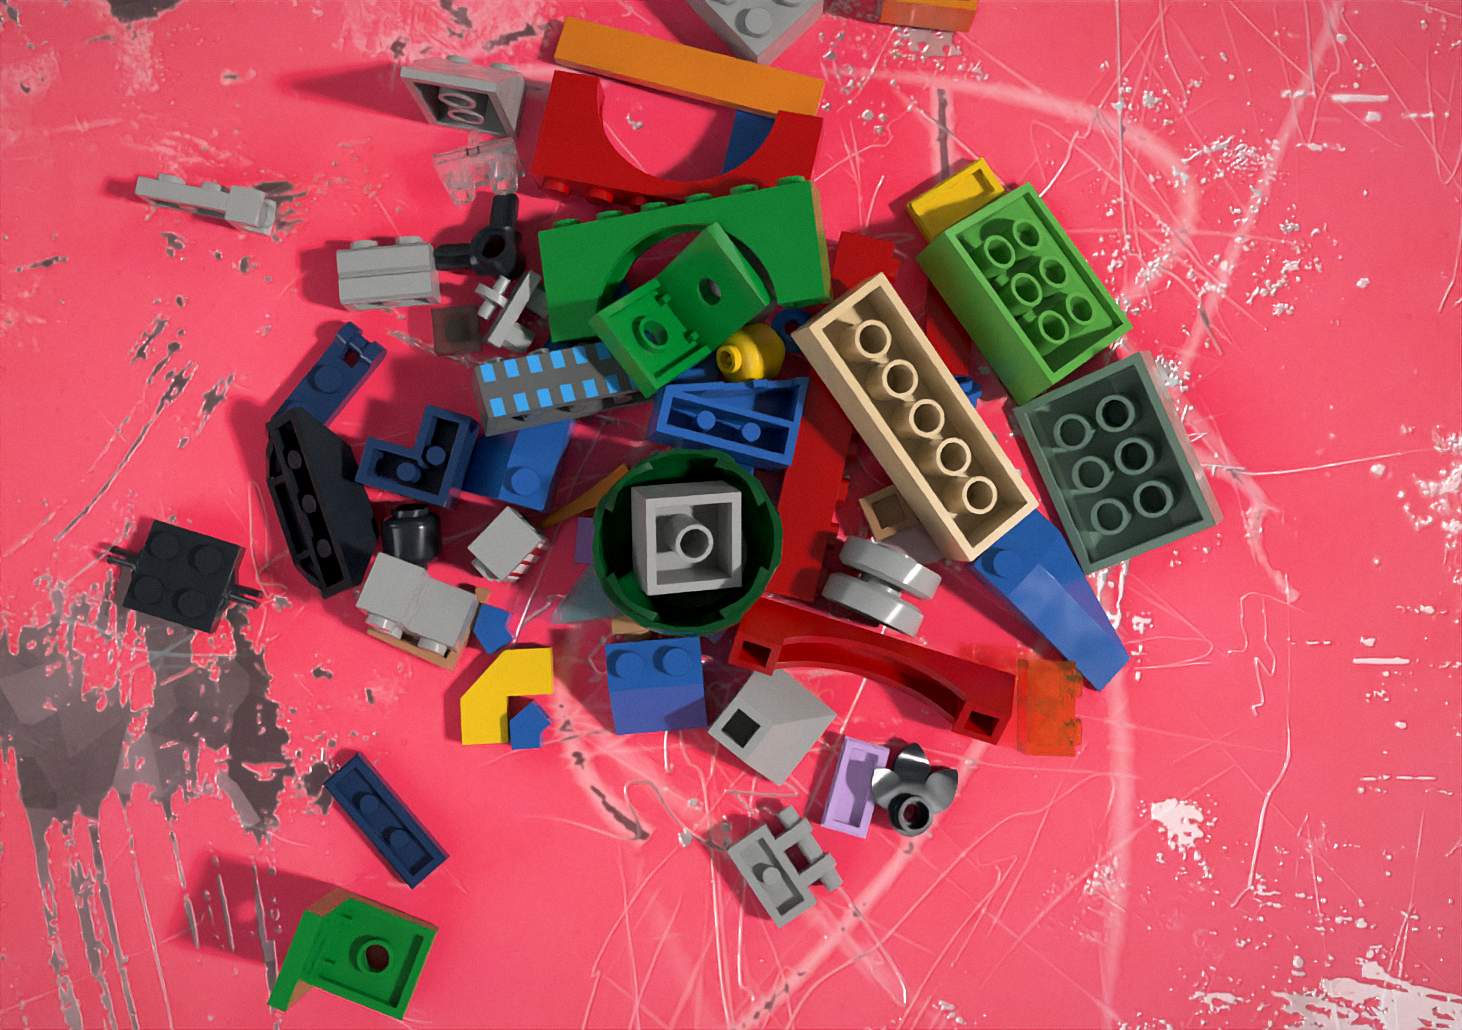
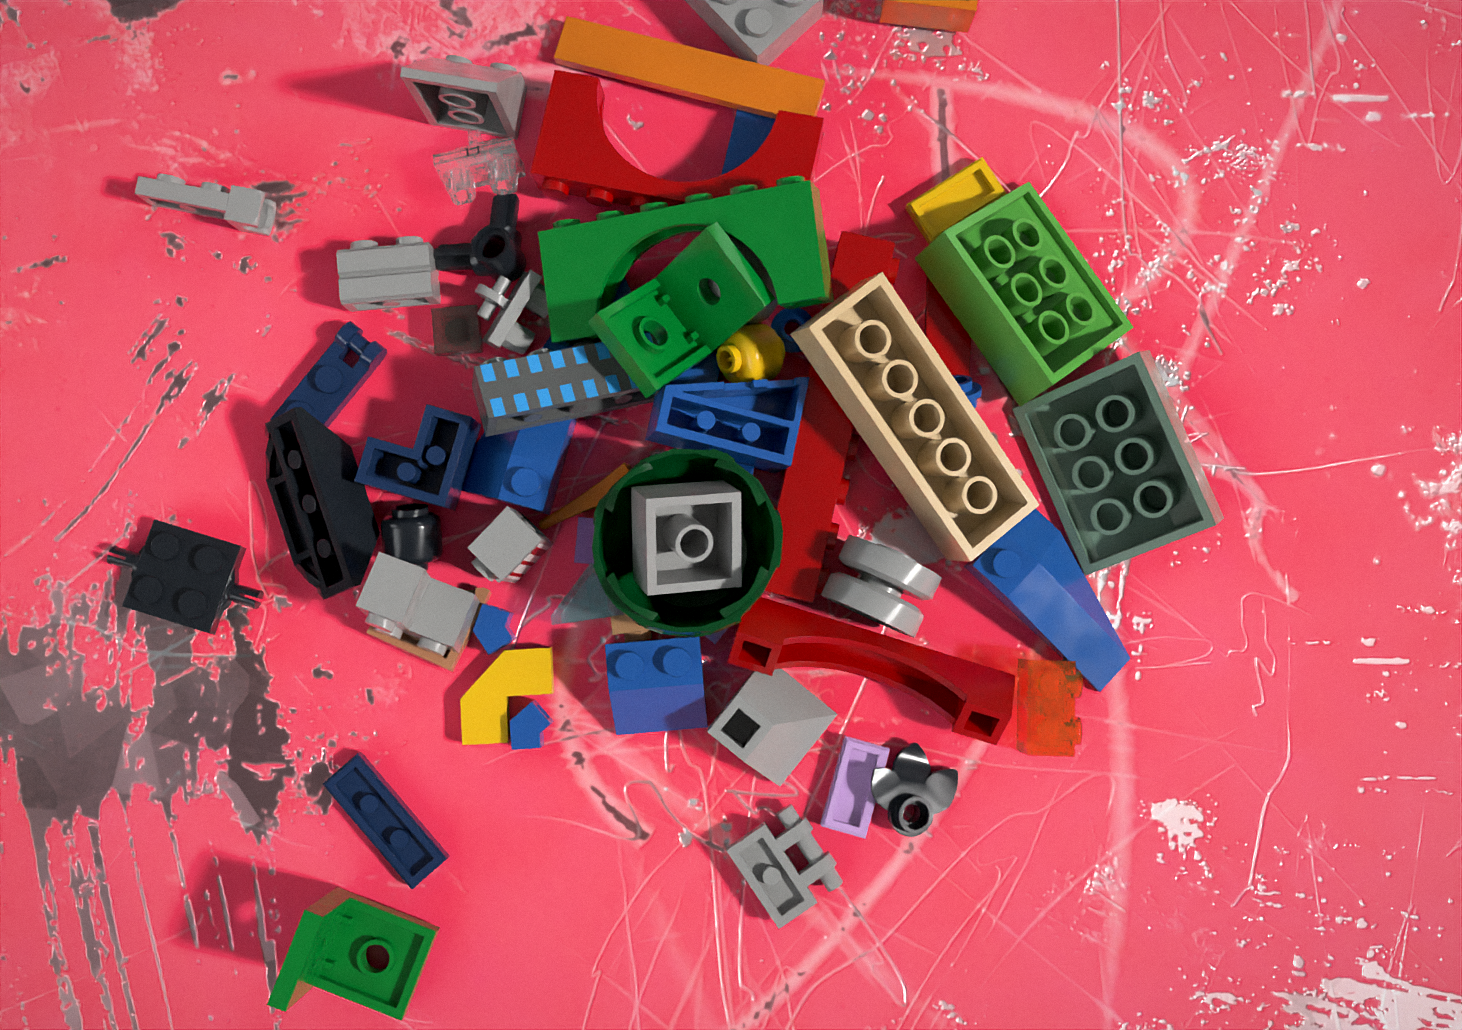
medium nougat plate [857,484,919,542] -> none

